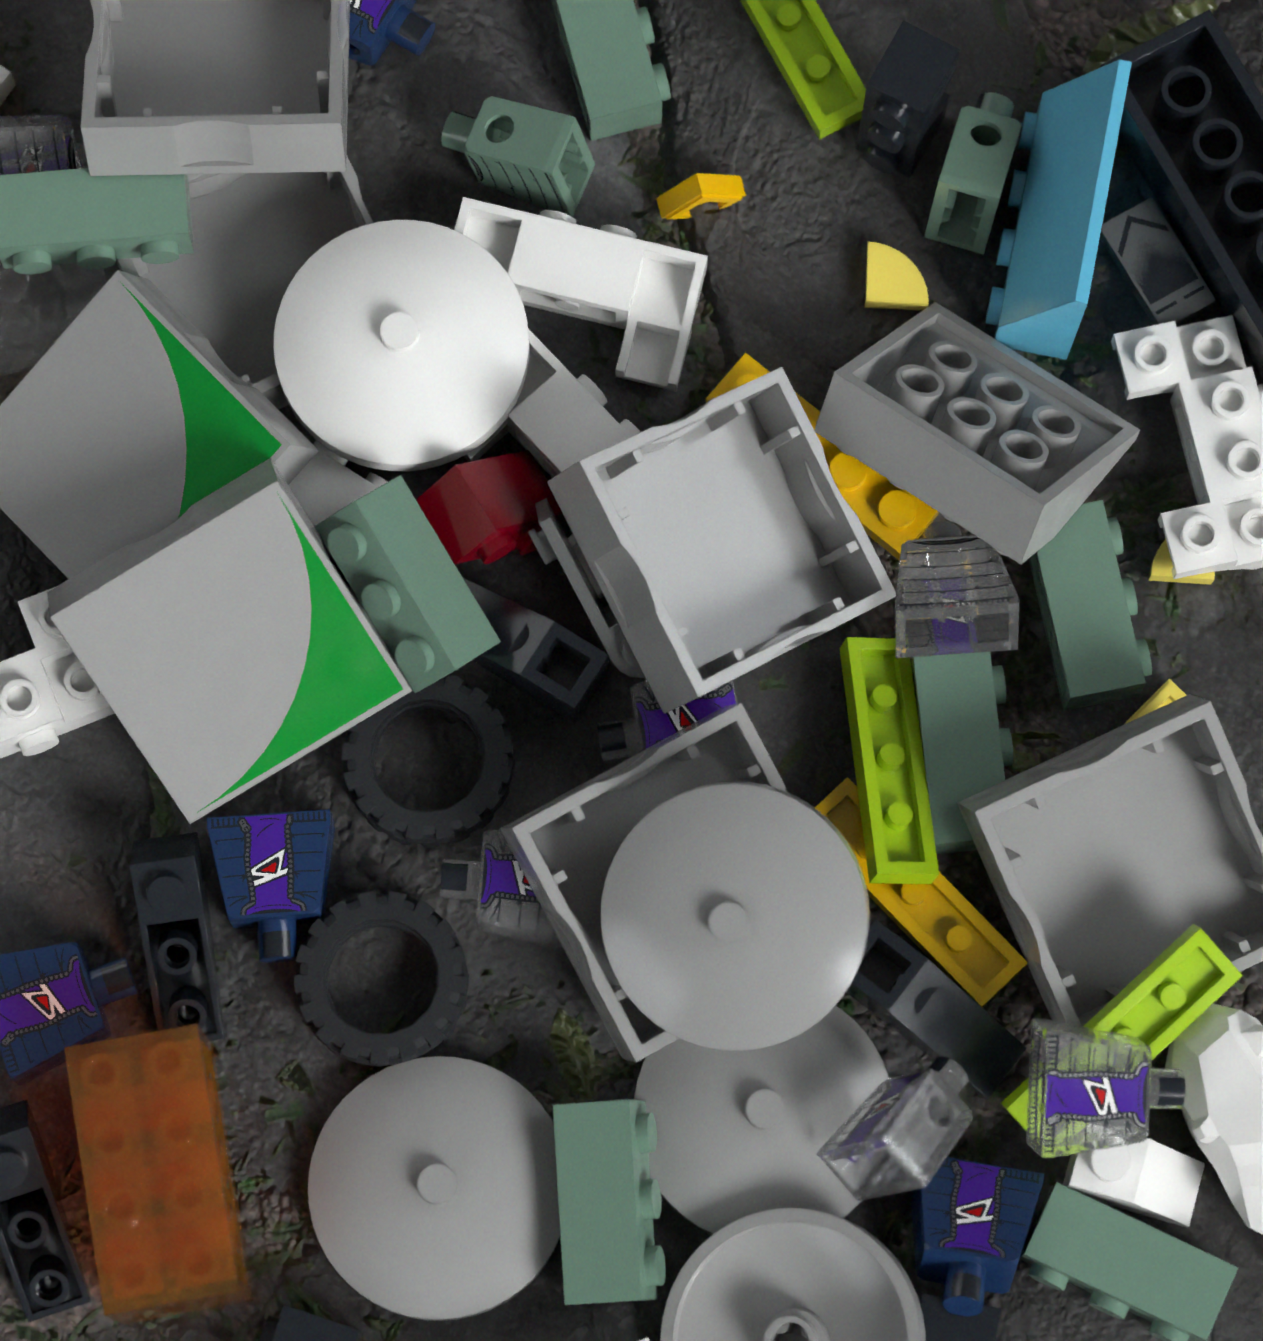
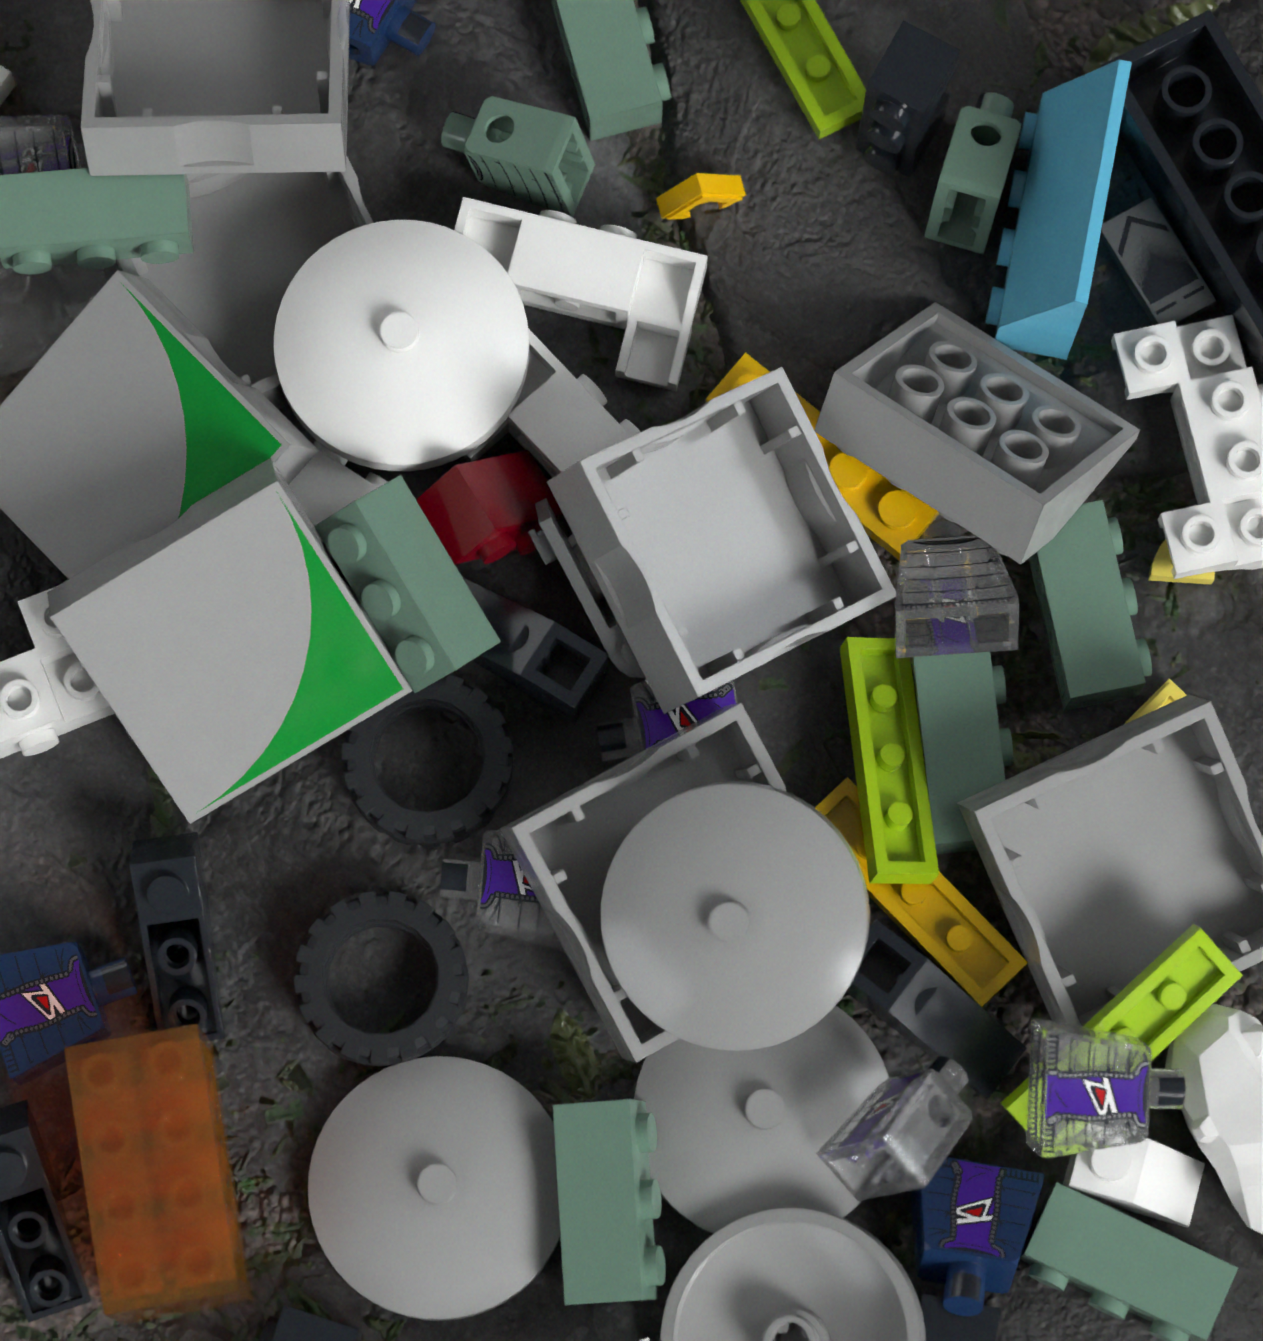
torso [207,809,335,963] -> none
light yellow tile [865,242,929,310] -> none

